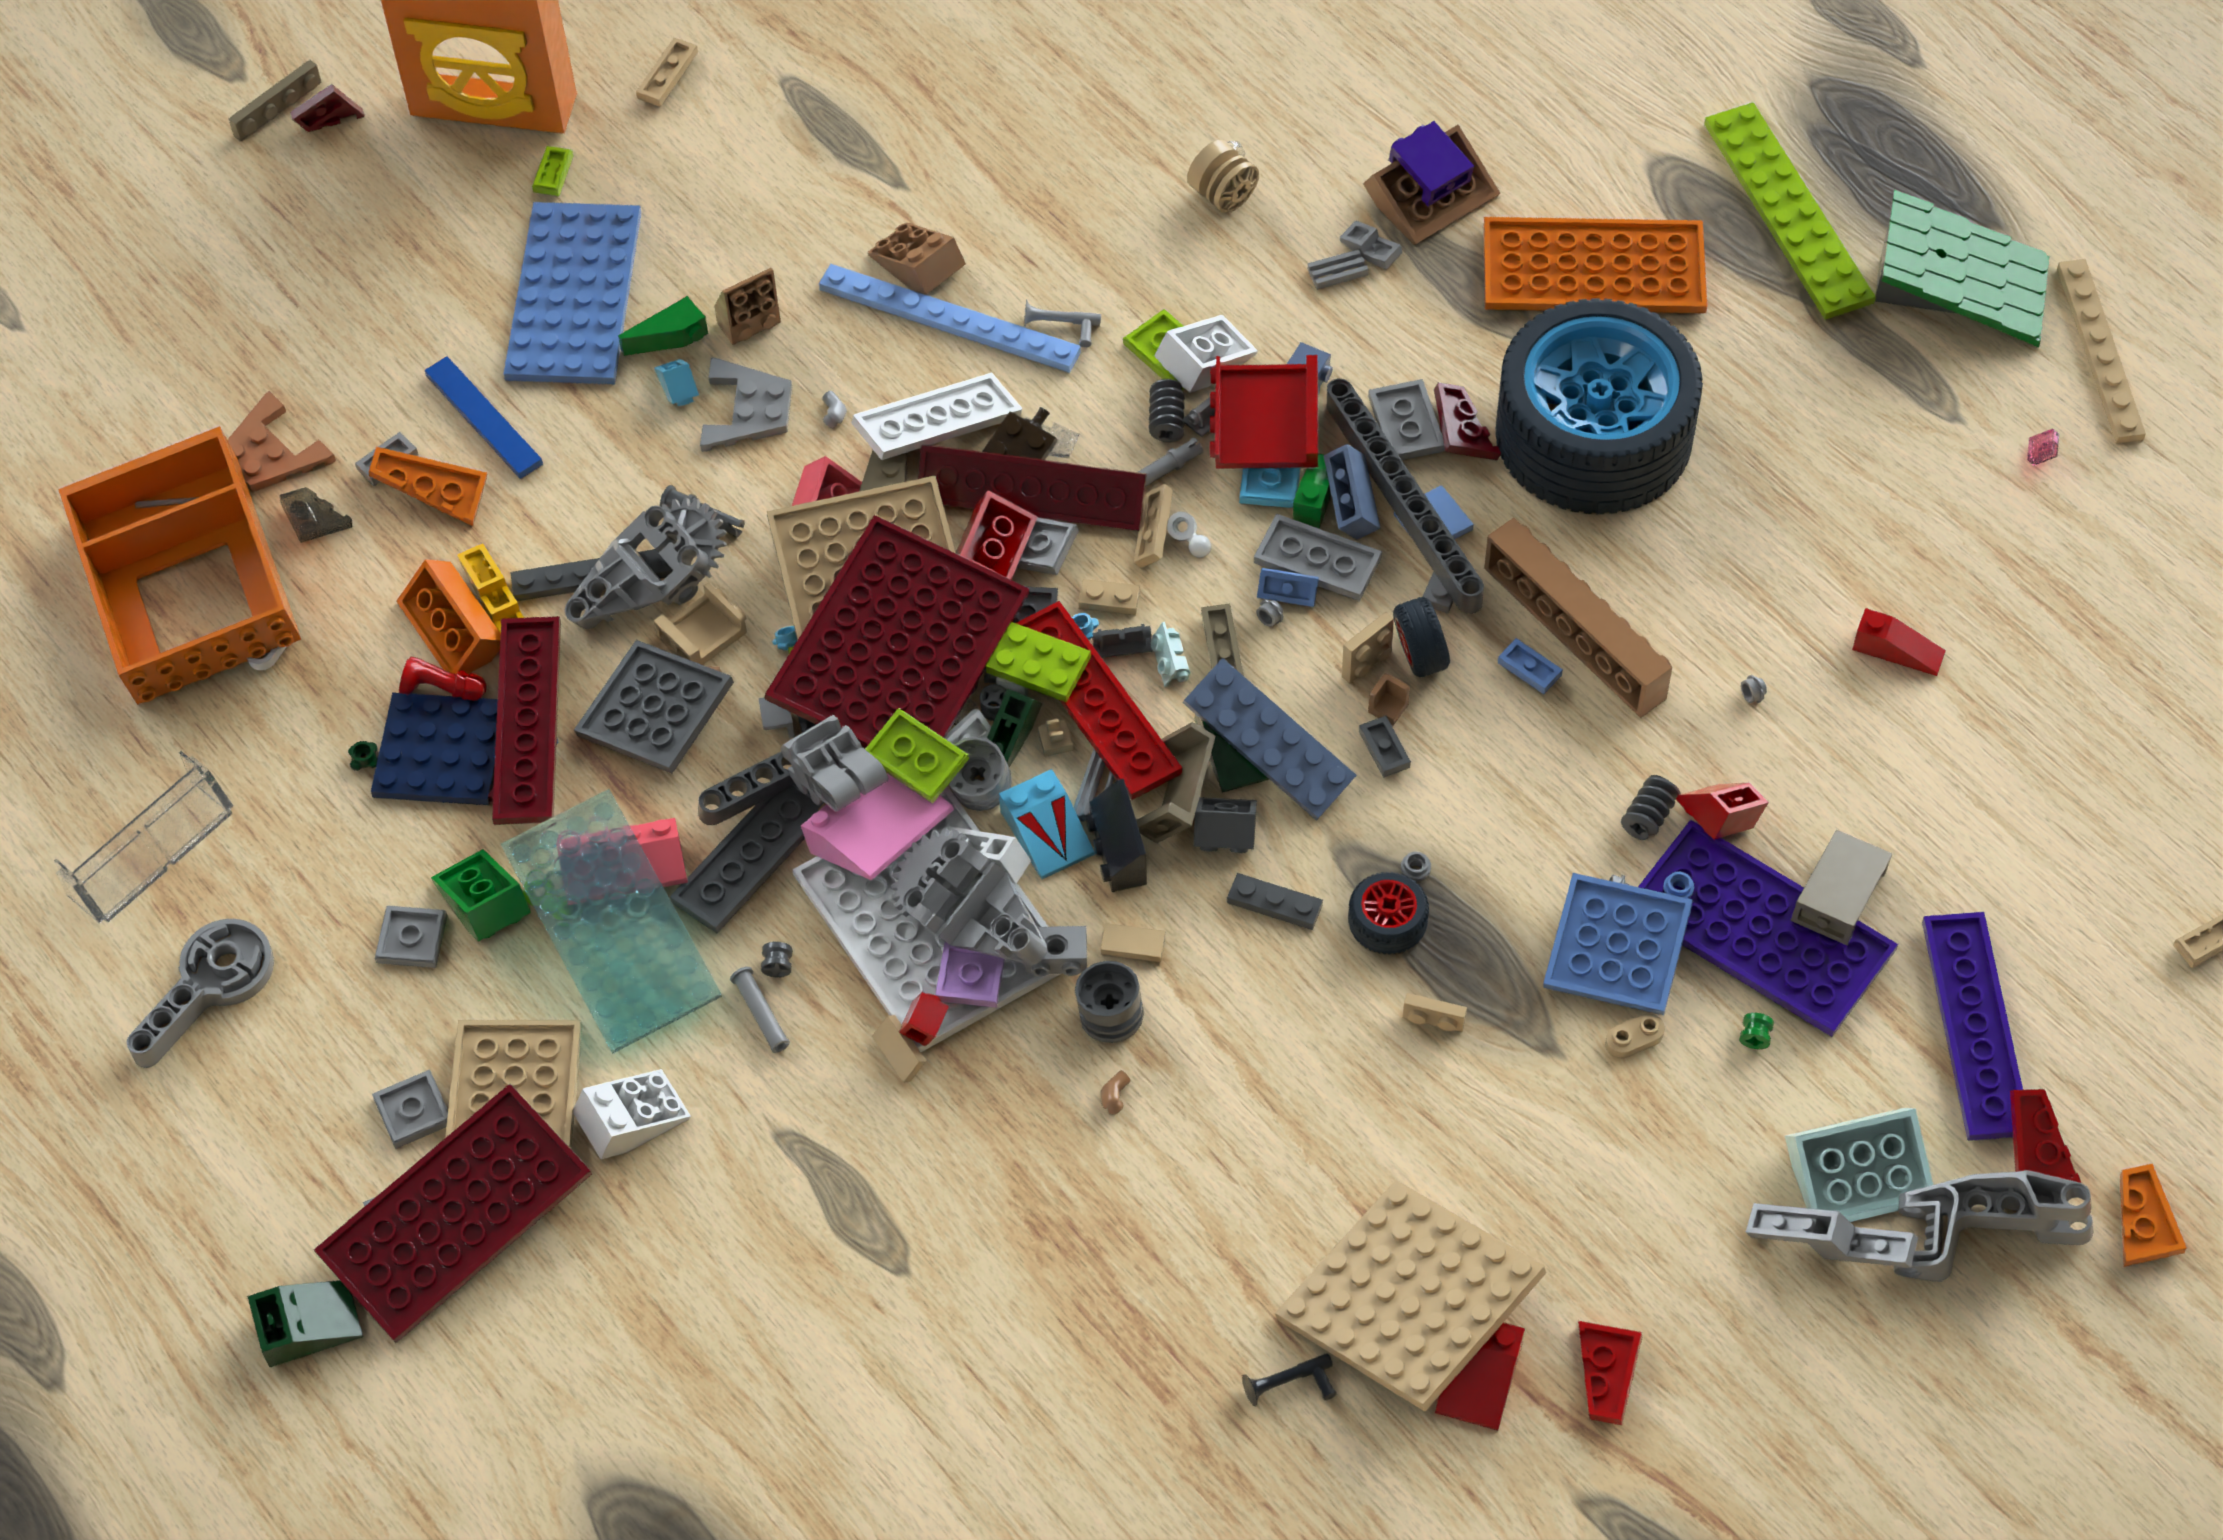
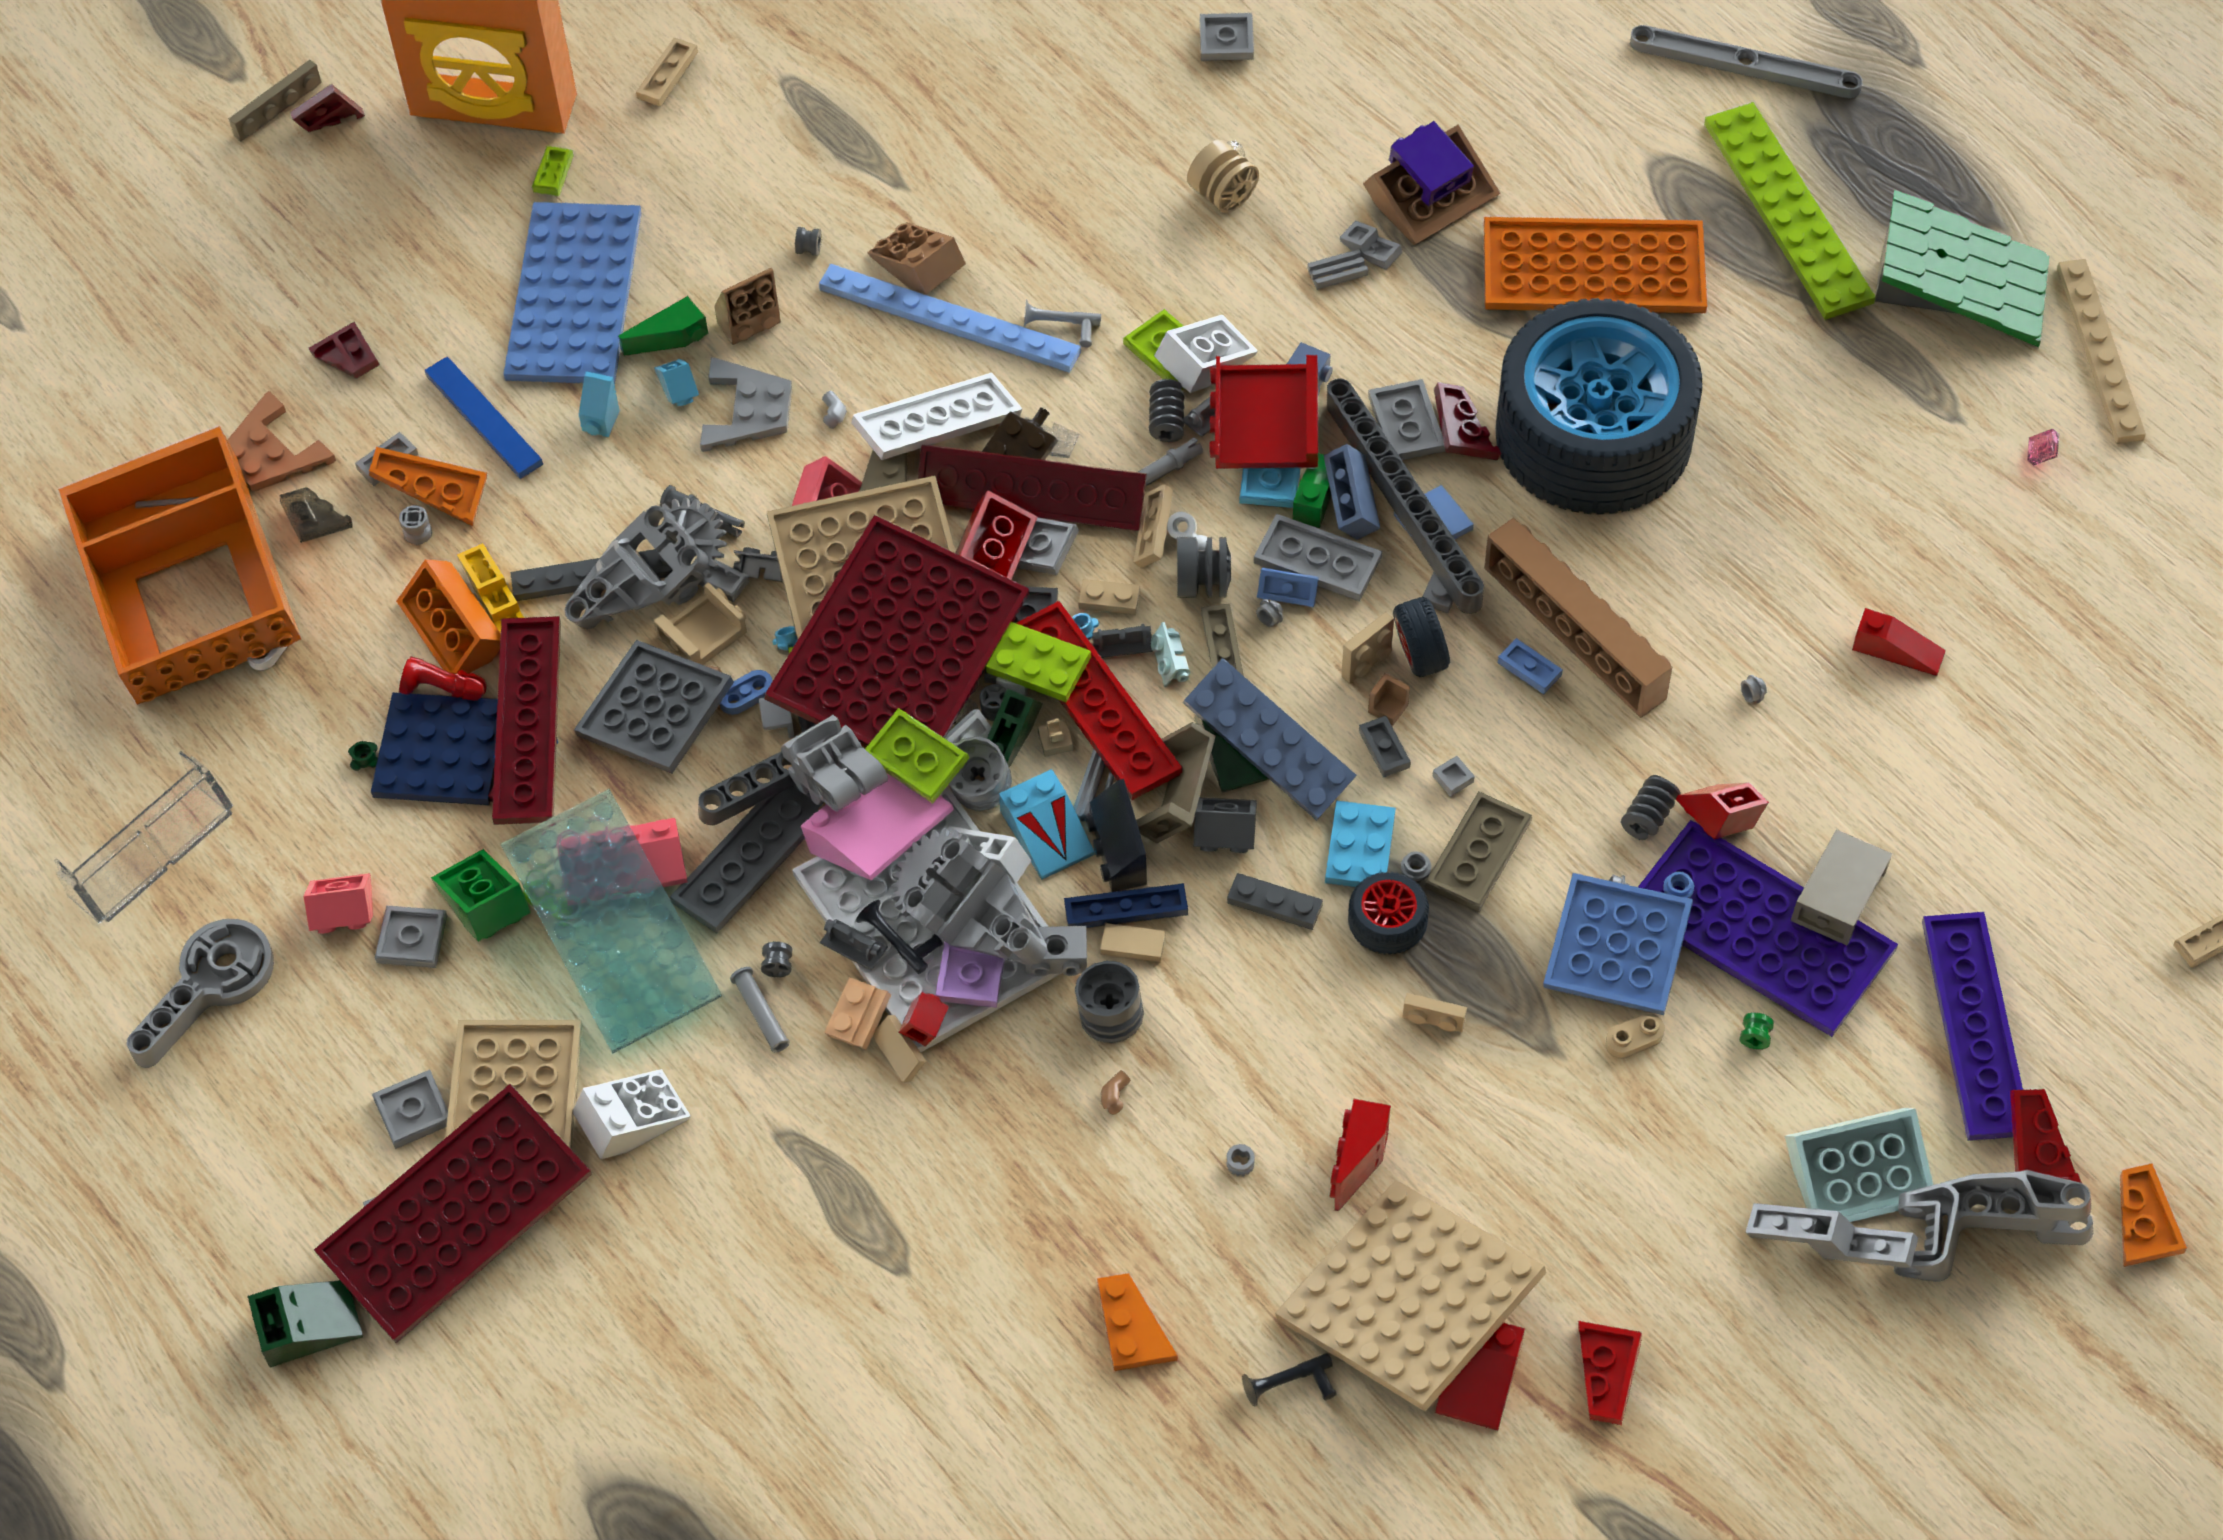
none -> coral slope [303,873,373,934]
none -> dark red wing [308,322,380,379]
none -> light grey wheel [399,505,432,545]
none -> medium azure slope [579,371,620,437]
none -> light grey plate [691,558,749,602]
none -> medium blue plate [719,670,772,715]
none -> dark grey hinge [733,547,783,582]
none -> dark grey wheel [795,227,822,256]
none -> dark grey hinge [820,919,888,971]
none -> light nougat plate [824,977,891,1050]
none -> black piece [856,900,943,974]
none -> dark blue plate [1064,883,1188,928]
none -> orange wing [1097,1273,1178,1371]
none -> dark grey wheel [1177,537,1231,598]
none -> light grey plate [1200,13,1254,61]
none -> light grey bush [1226,1144,1255,1176]
none -> medium azure plate [1325,800,1396,887]
none -> red slope [1330,1099,1391,1211]
none -> dark tan tile [1425,791,1532,912]
none -> light grey plate [1432,756,1475,797]
none -> light grey beam [1630,25,1863,98]

